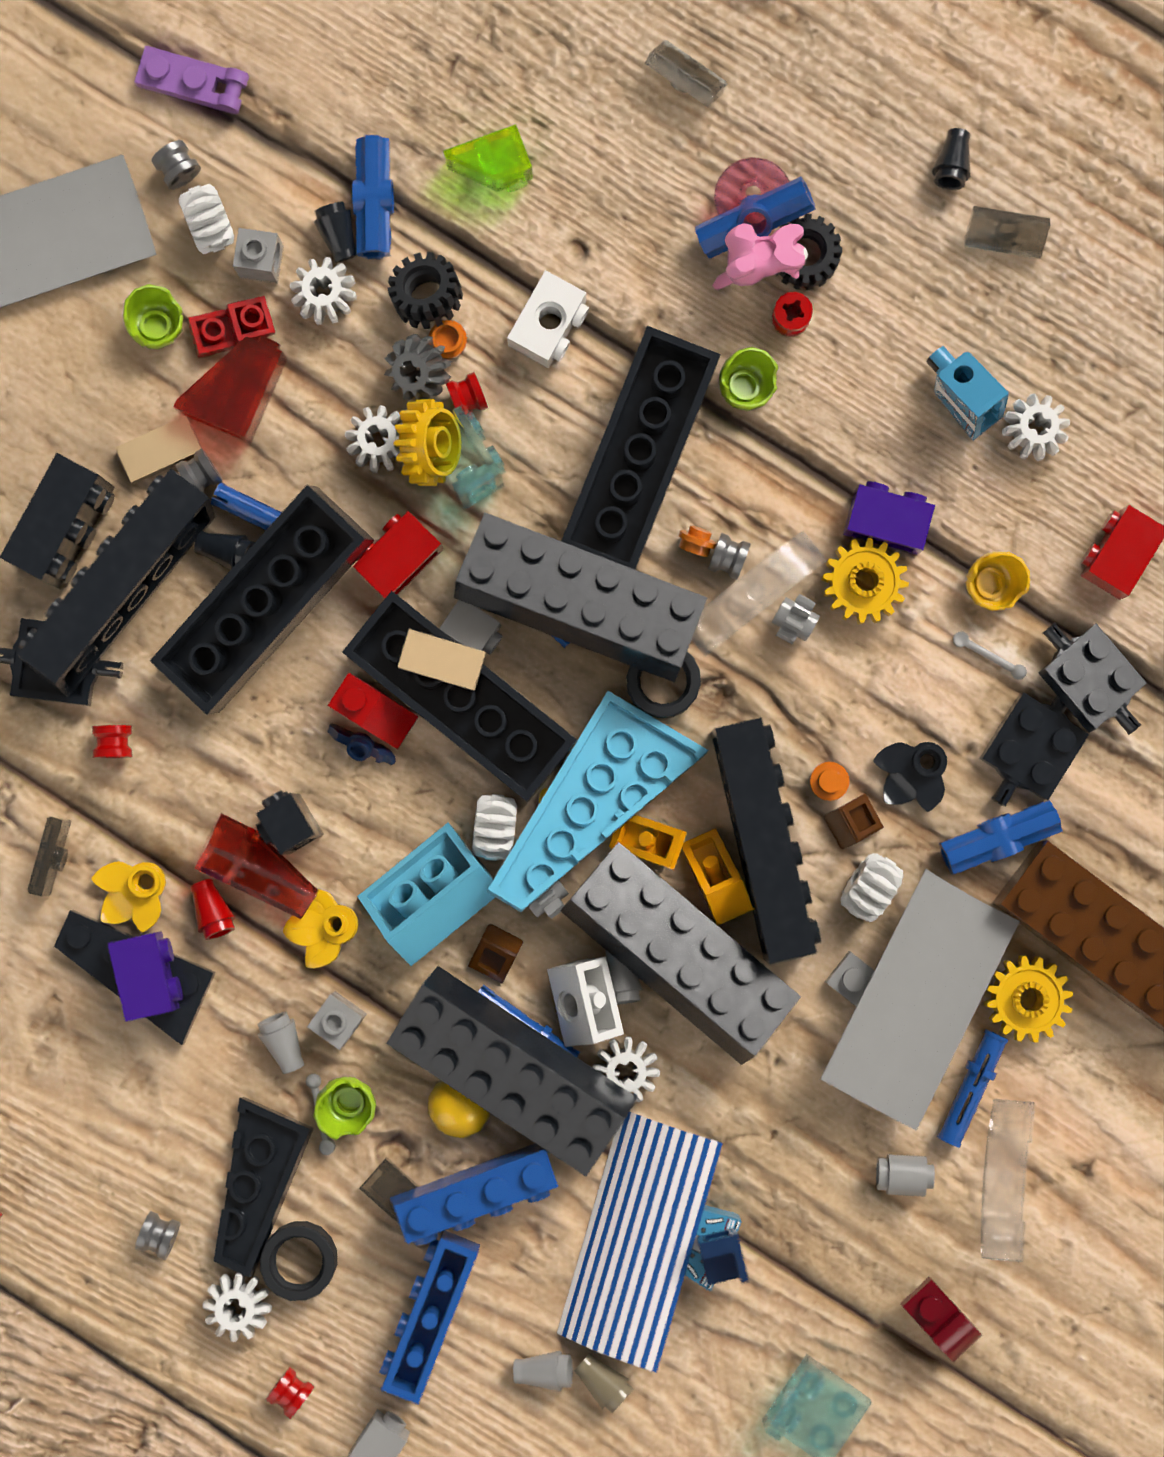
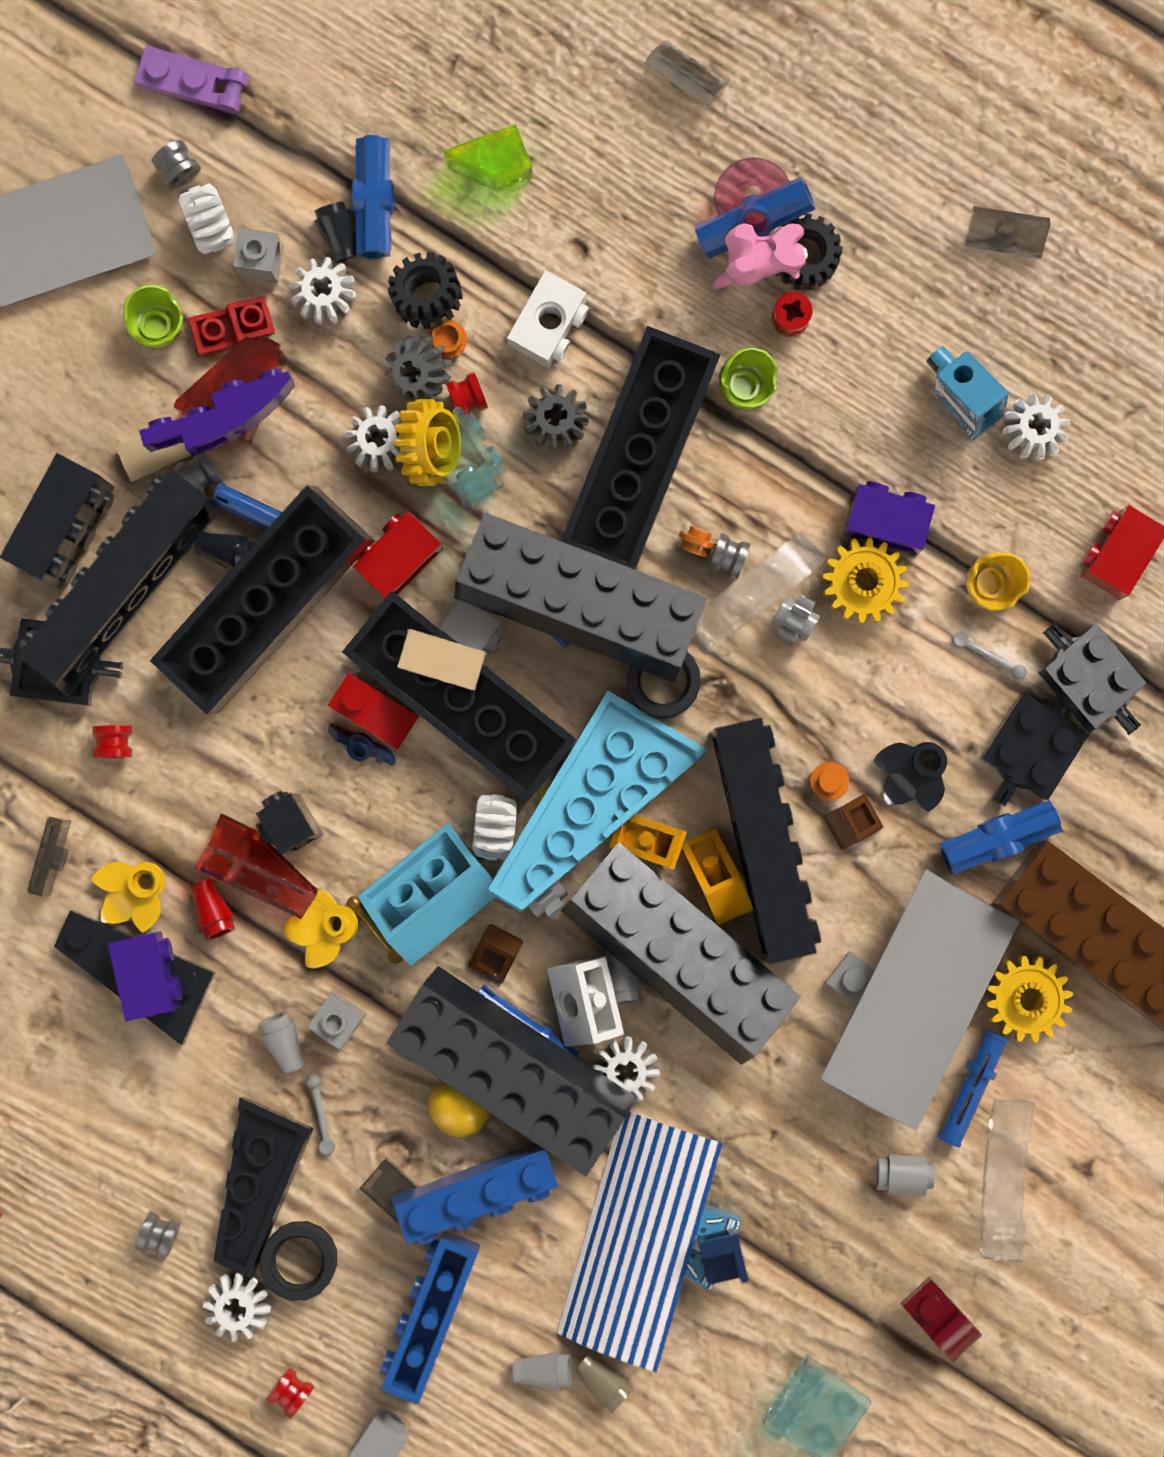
lime hair [314,1077,376,1140] -> none
white gear [841,853,903,922] -> none
black cone [932,128,971,190] -> none
none -> dark purple slope [139,369,295,457]
none -> pearl gold hinge [346,896,403,964]
none -> dark grey gear [523,384,589,452]

